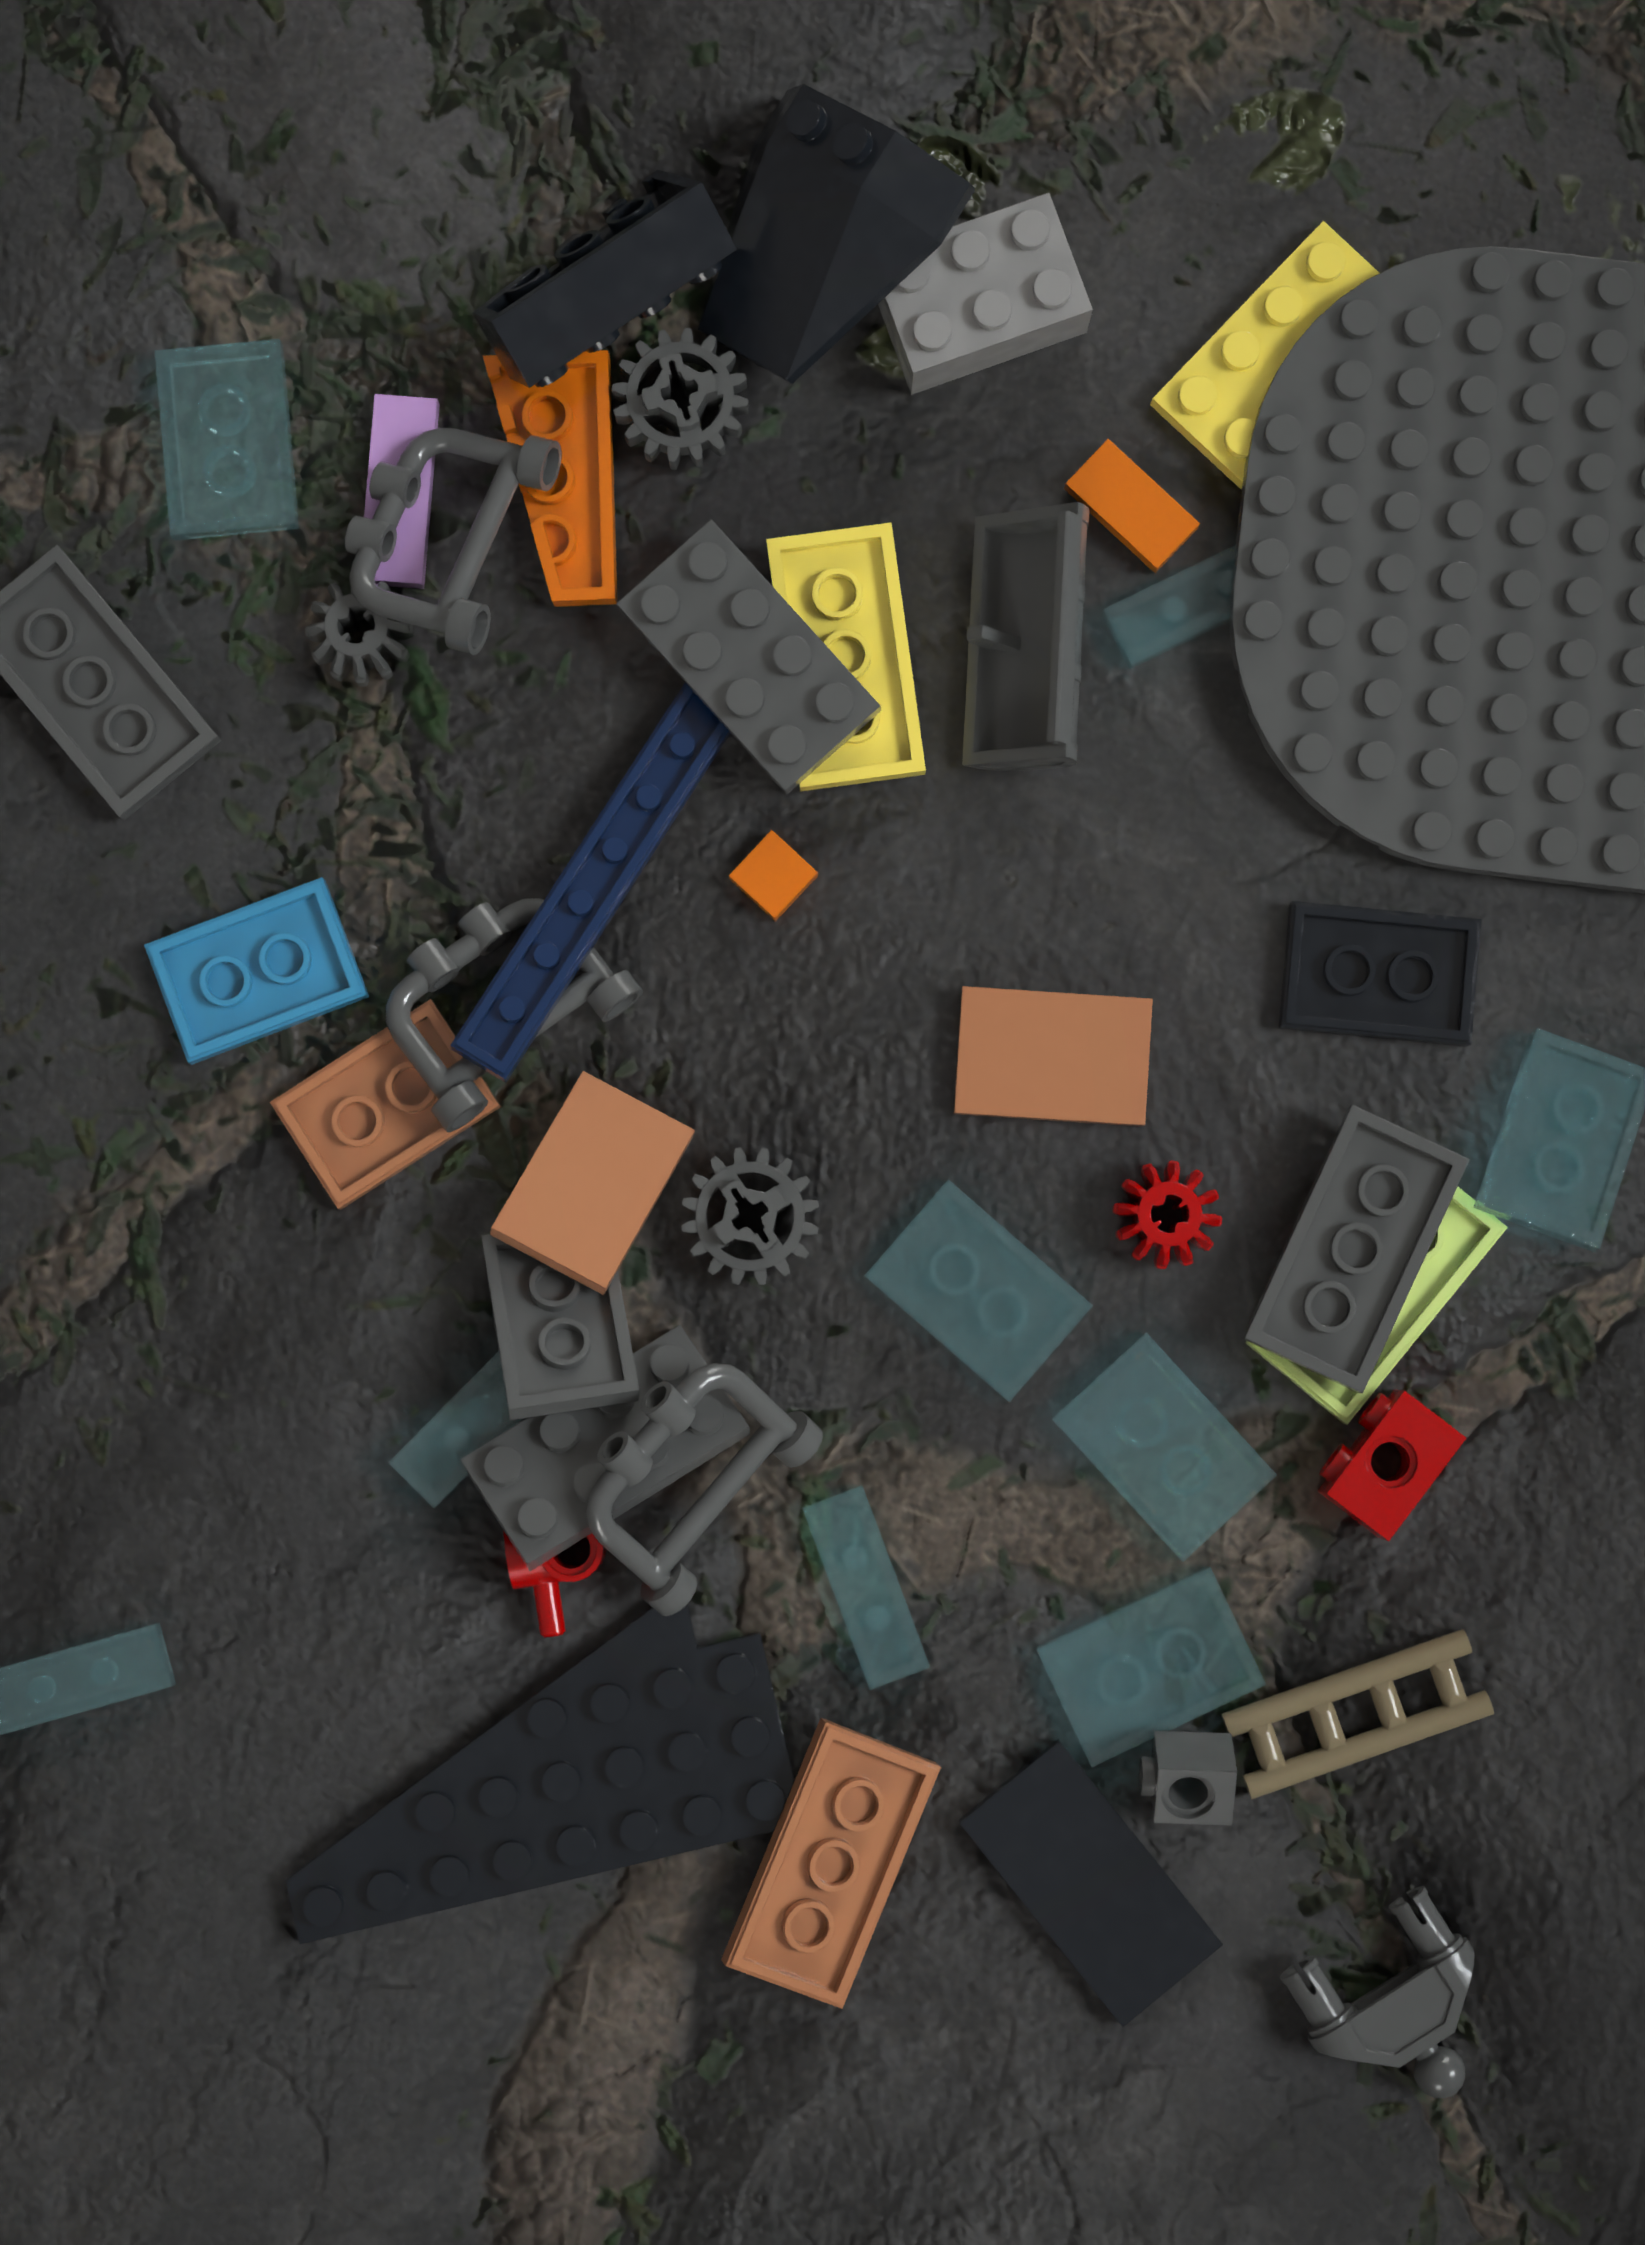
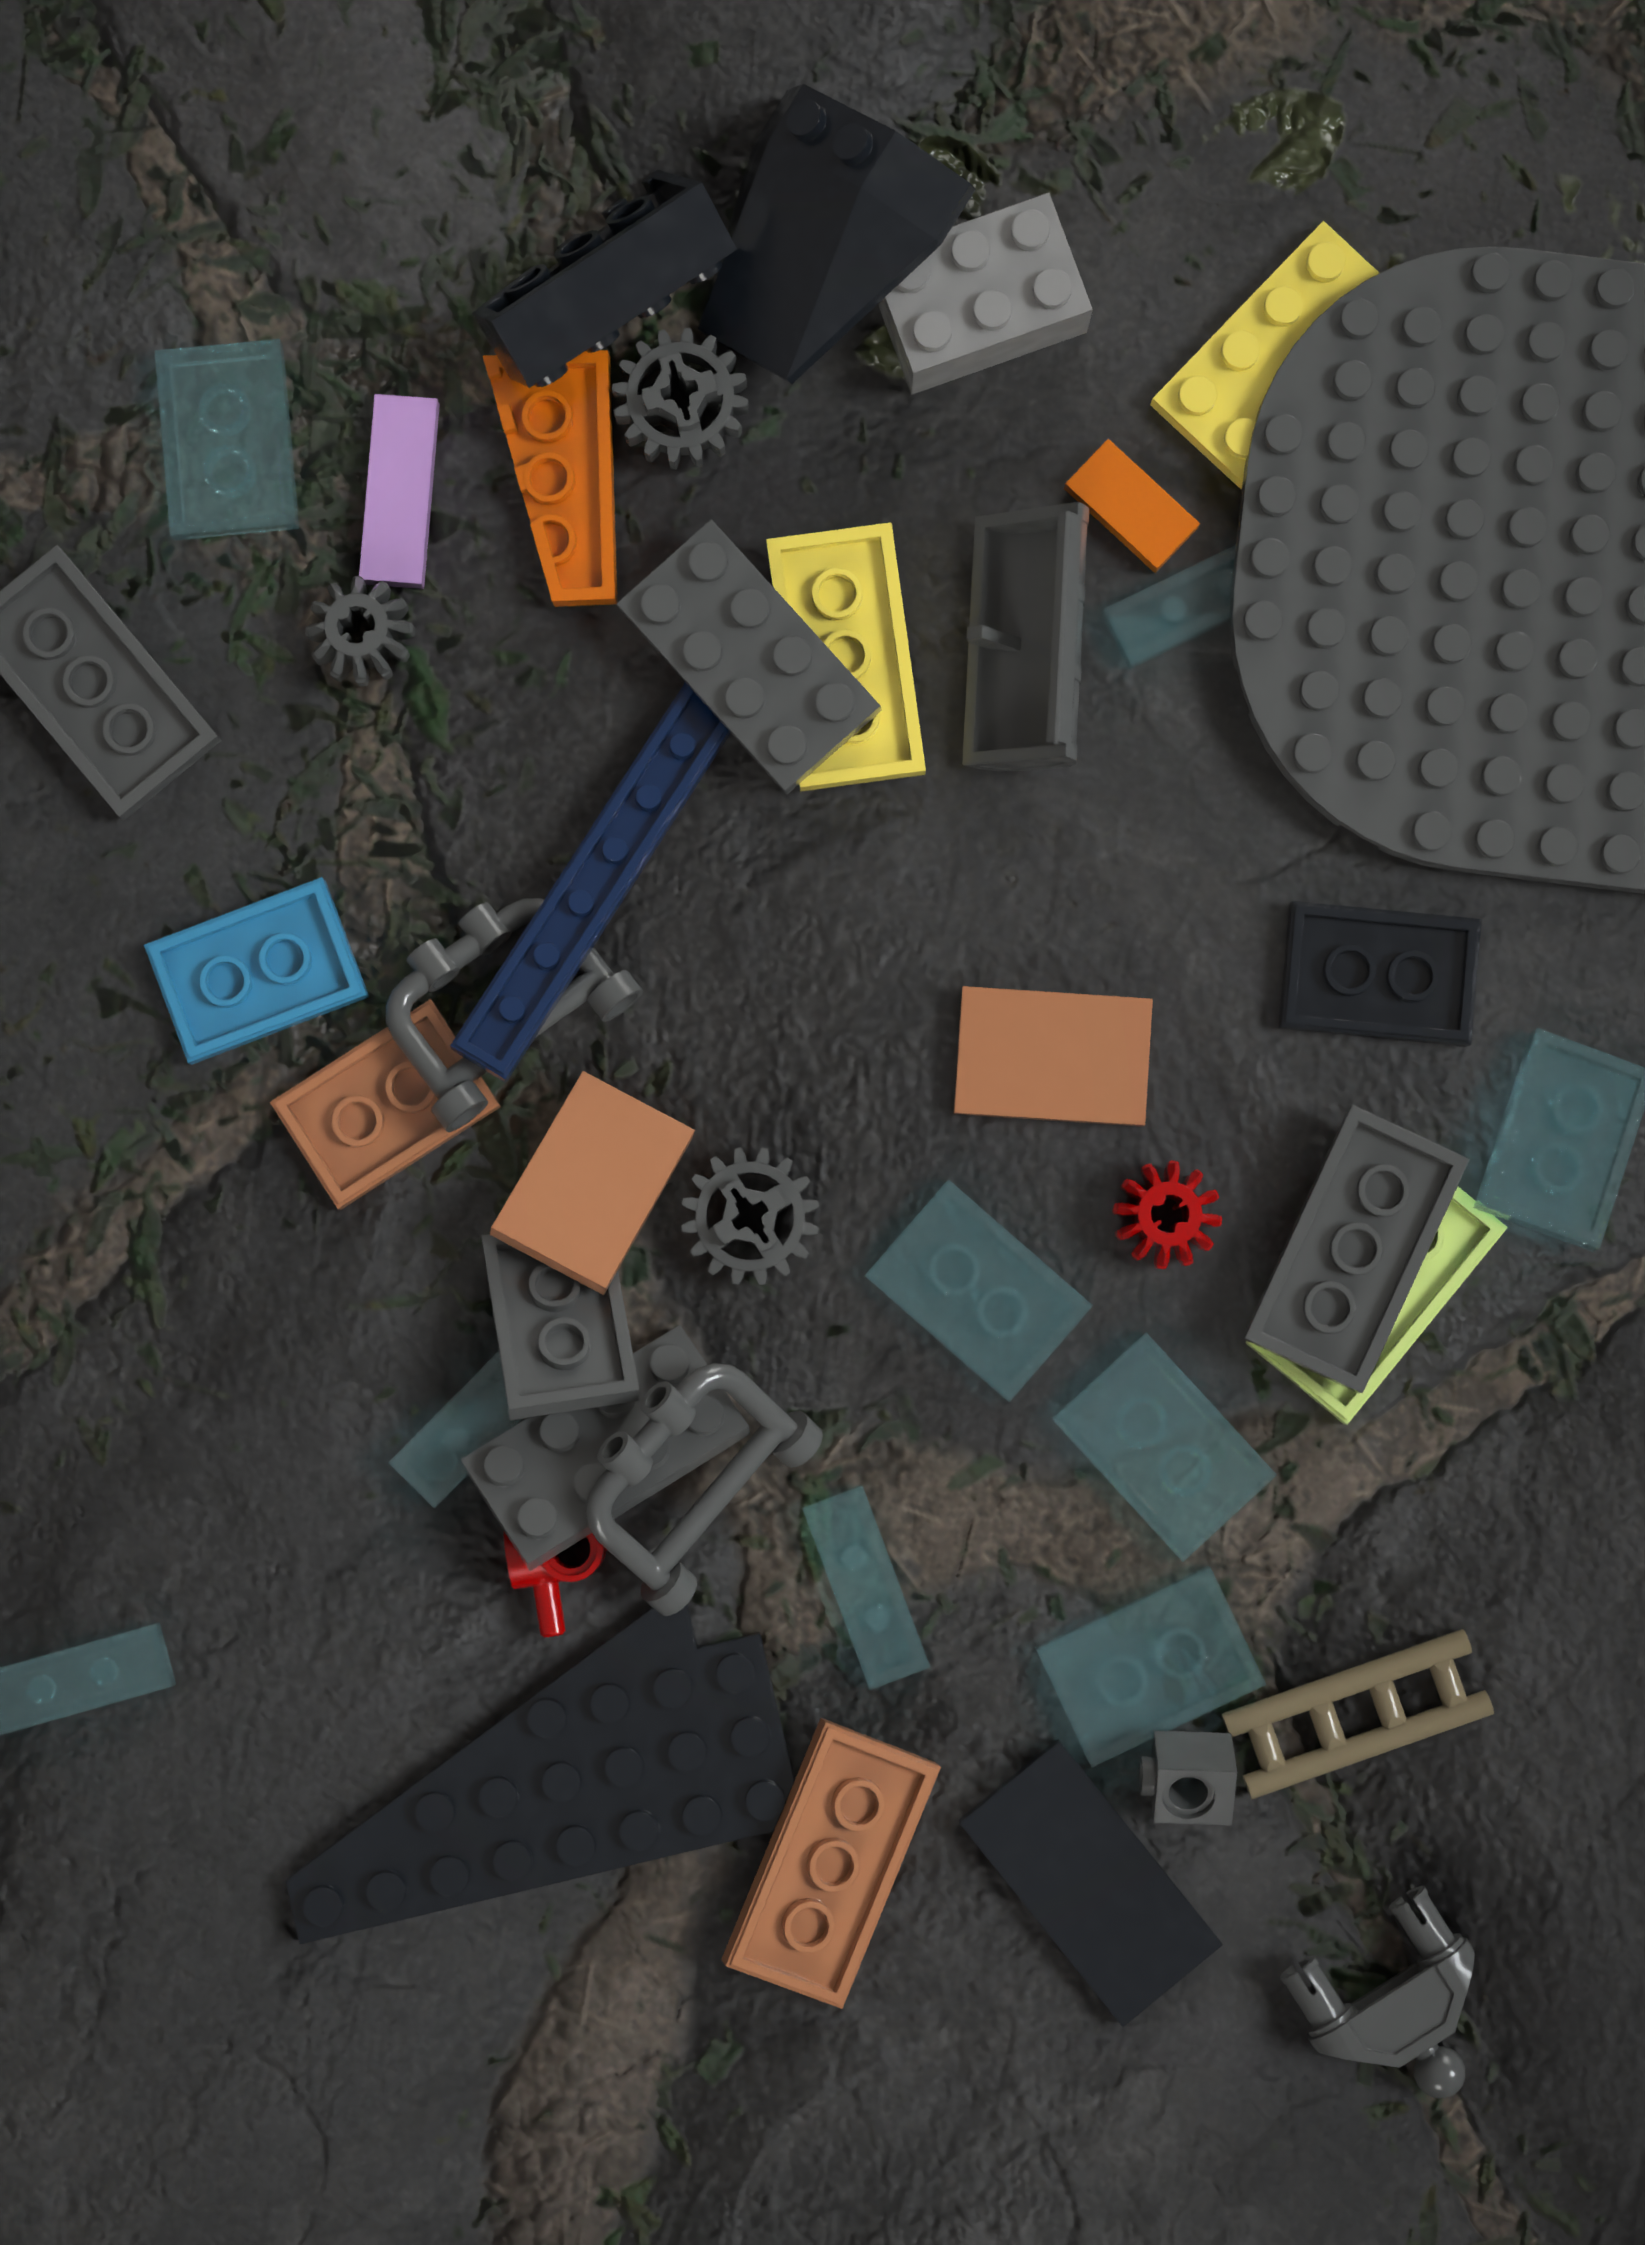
dark grey bar [345,427,562,655] -> none
orange tile [729,830,818,922] -> none
red brick [1318,1390,1466,1541] -> none

